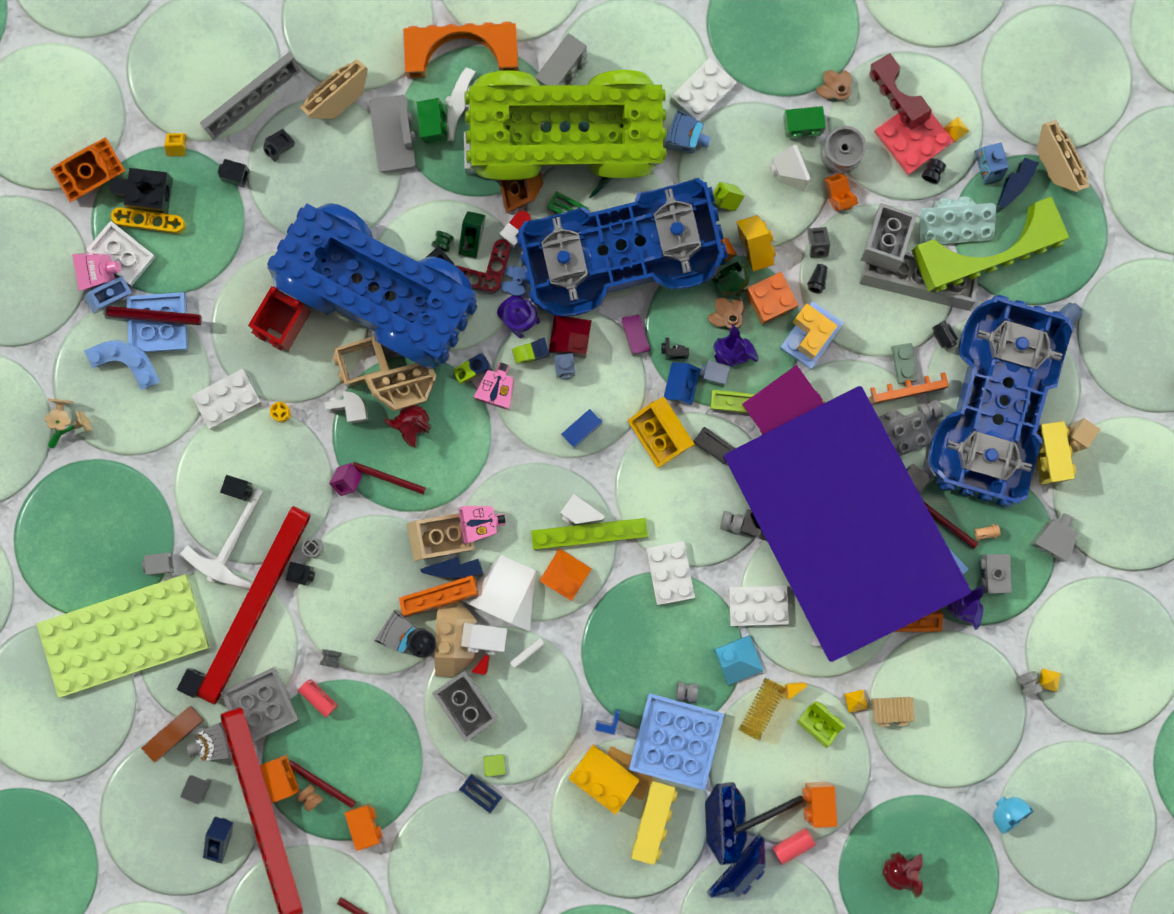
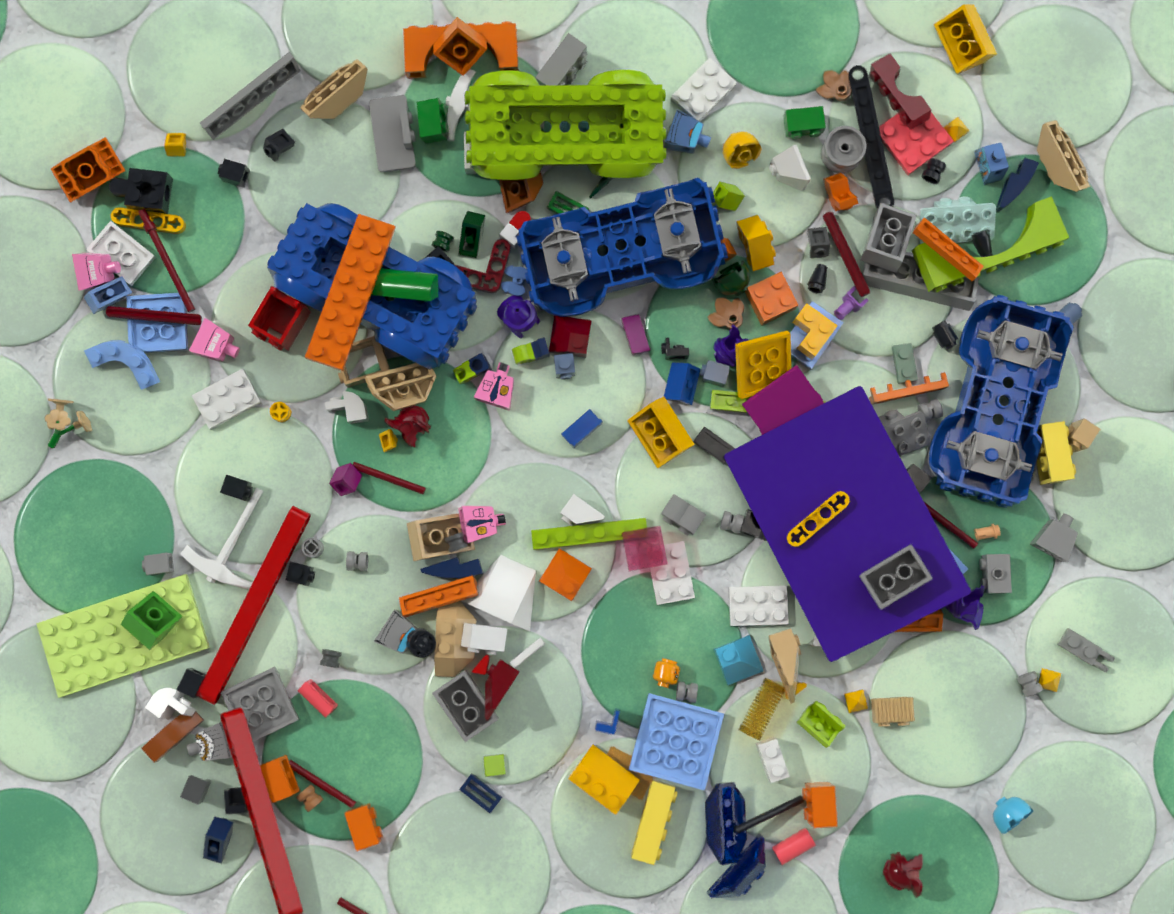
none -> bright green slope [121,591,182,650]
none -> dark red bar [138,209,195,313]
none -> white brick [145,688,196,720]
none -> bright pink torso [189,318,240,362]
none -> black panel [224,787,248,814]
none -> orange plate [305,214,396,371]
none -> light grey wheel [346,551,368,571]
none -> green brick [371,268,438,301]
none -> yellow slope [379,429,398,452]
none -> orange brick [433,17,487,76]
none -> dark grey wheel [444,532,468,553]
none -> dark red slope [485,659,519,720]
none -> clear pink brick [621,526,668,572]
none -> light orange head [653,658,680,688]
none -> light grey brick [661,494,706,536]
none -> yellow cylinder [723,131,762,169]
none -> yellow plate [735,330,791,399]
none -> white brick [756,737,790,783]
none -> tan slope [769,628,801,703]
none -> yellow beam [787,491,850,547]
none -> dark red axle [823,211,870,297]
none -> medium lavender piece [834,286,869,320]
none -> black plate [848,65,894,209]
none -> light grey brick [859,544,933,610]
none -> orange hinge [912,217,984,281]
none -> yellow slope [934,4,997,74]
none -> black cone [971,230,993,257]
none -> light grey hinge [1057,628,1115,672]

